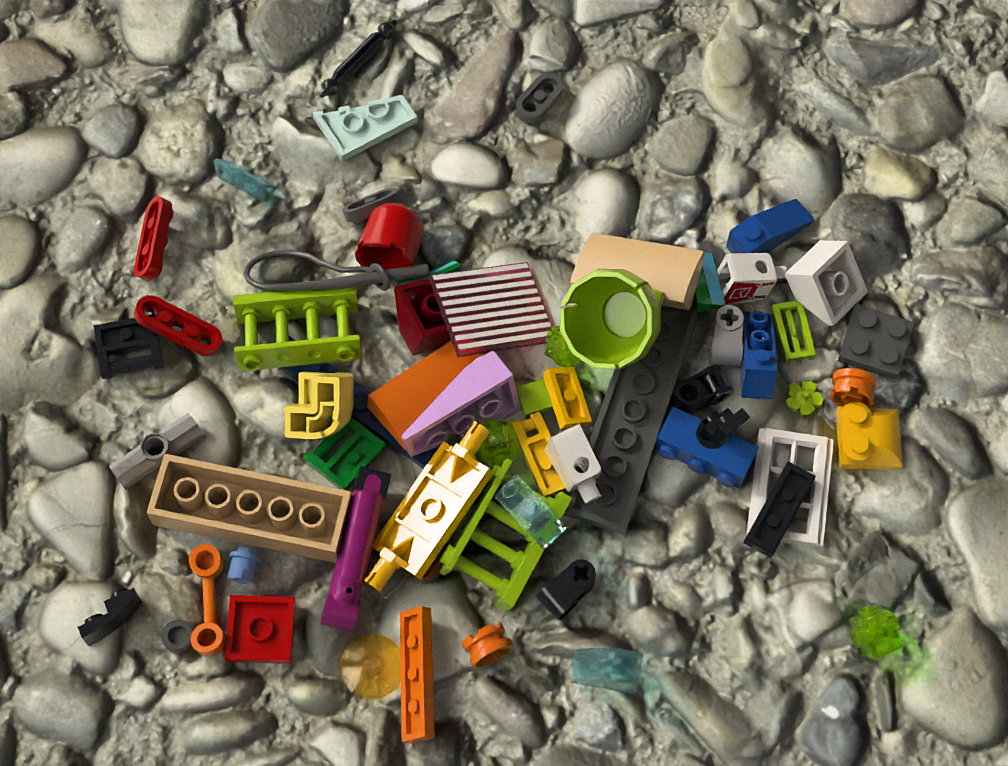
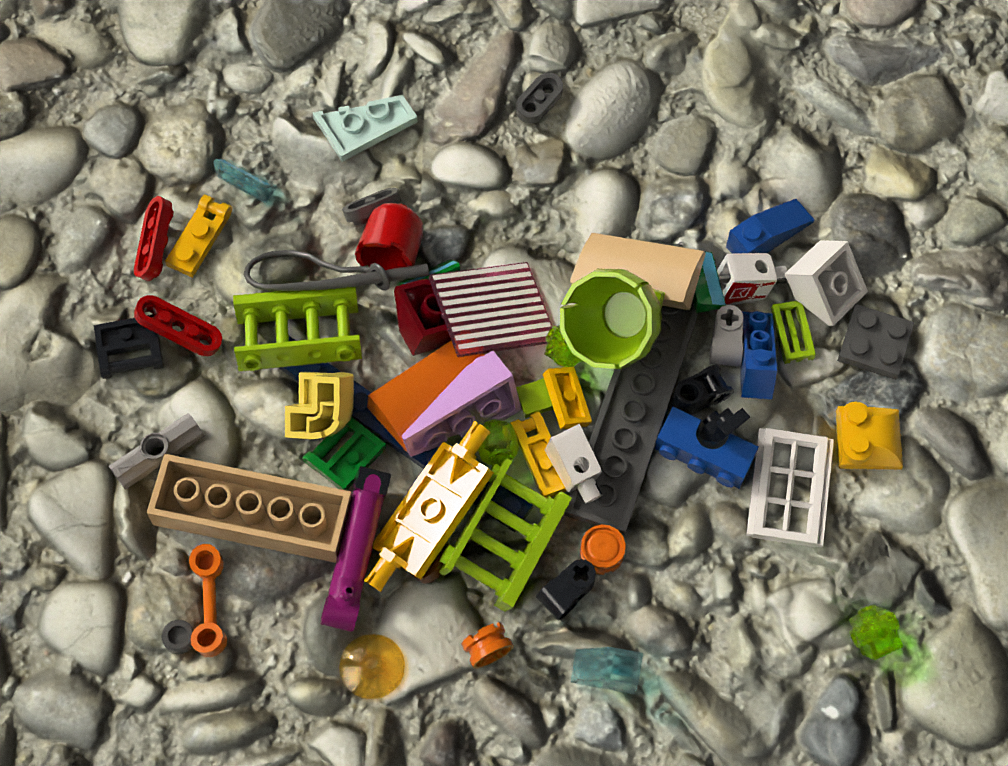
black slope [77,588,142,646] -> none
red plate [224,595,296,664] -> none
medium blue hose [227,547,262,584] -> none
black wheel [319,20,397,98] -> none
orange plate [400,606,435,744] -> none
clear light blue slope [493,474,567,550] -> none
black tile [743,462,816,559] -> none
lime plant [785,380,824,416] -> none
orange wheel [830,368,877,407] -> none
none -> yellow plate [165,194,232,278]
none -> orange wheel [580,524,626,575]

